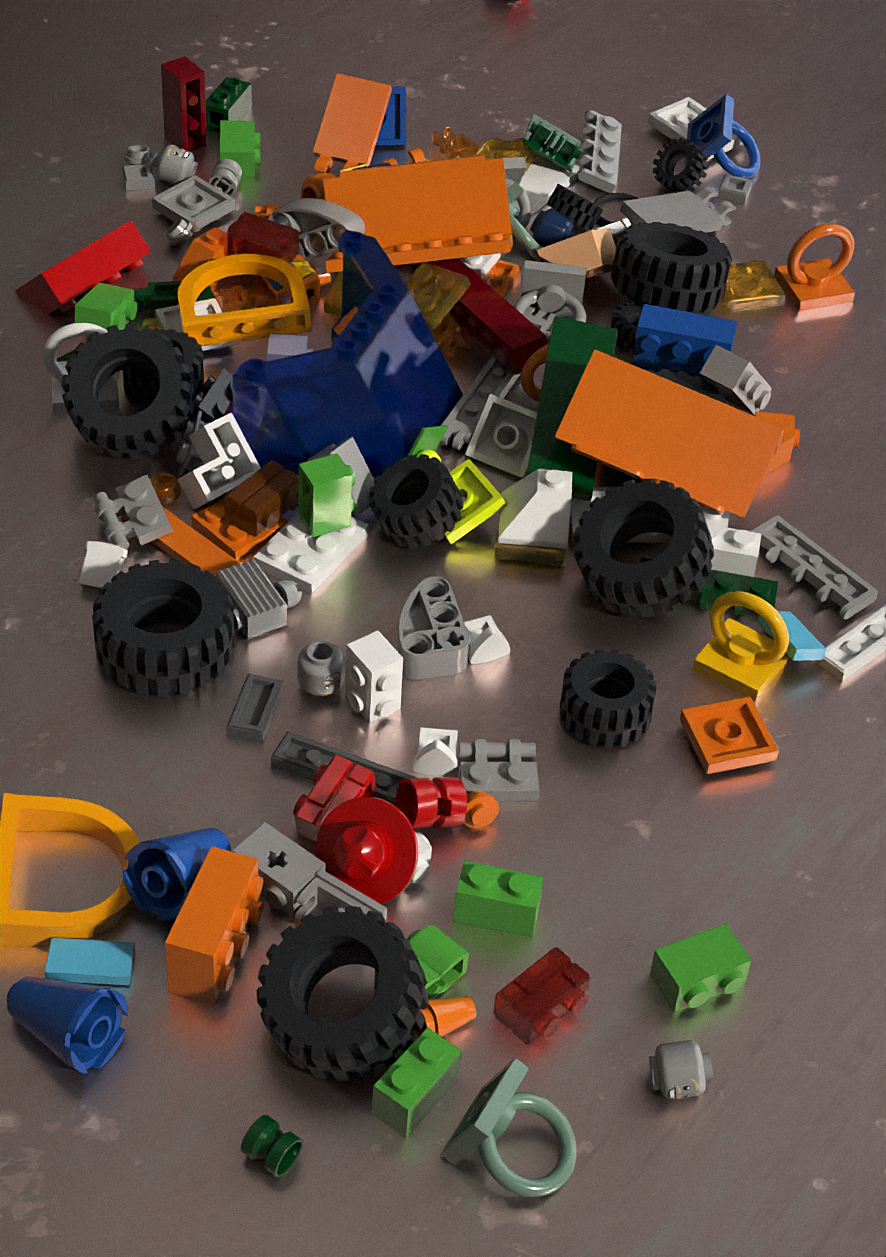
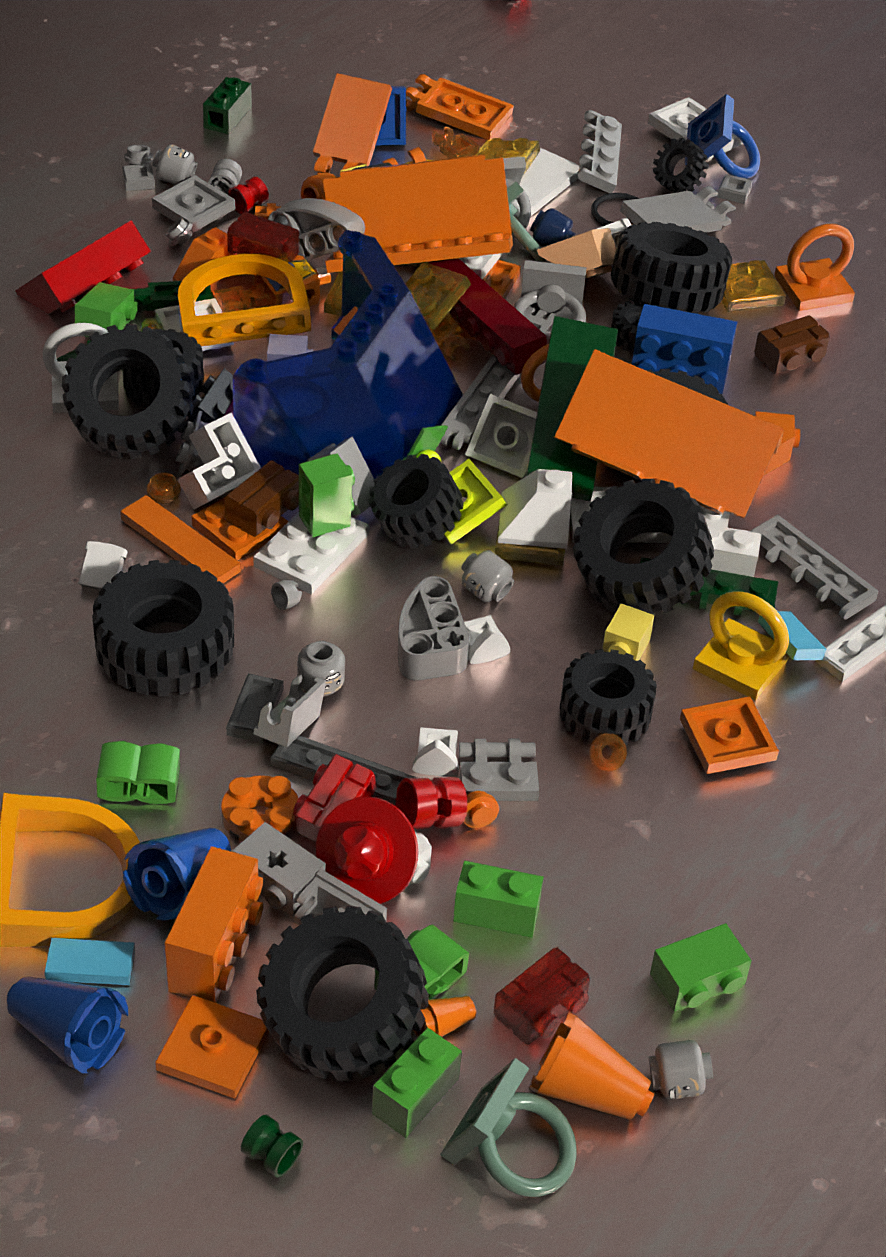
light grey plate [94,475,173,549] -> none
dark red brick [161,56,207,152] -> none
light grey brick [216,558,287,639] -> none
bright green brick [220,120,260,177] -> none
white brick [345,630,403,723] -> none
dark green hinge [522,113,583,172] -> none
black tyre [547,184,603,230] -> none
light grey brick [700,345,772,416] -> none
none -> bright green brick [96,741,180,804]
none -> orange plate [155,995,269,1099]
none -> orange plate [221,775,299,842]
none -> red wheel [228,176,269,215]
none -> light grey hinge [253,675,326,747]
none -> orange tile [406,74,514,141]
none -> light grey head [461,550,514,602]
none -> orange cone [528,1012,655,1120]
none -> clear orange plate [589,733,627,771]
none -> light yellow brick [603,603,654,661]
none -> reddish brown brick [754,315,830,374]

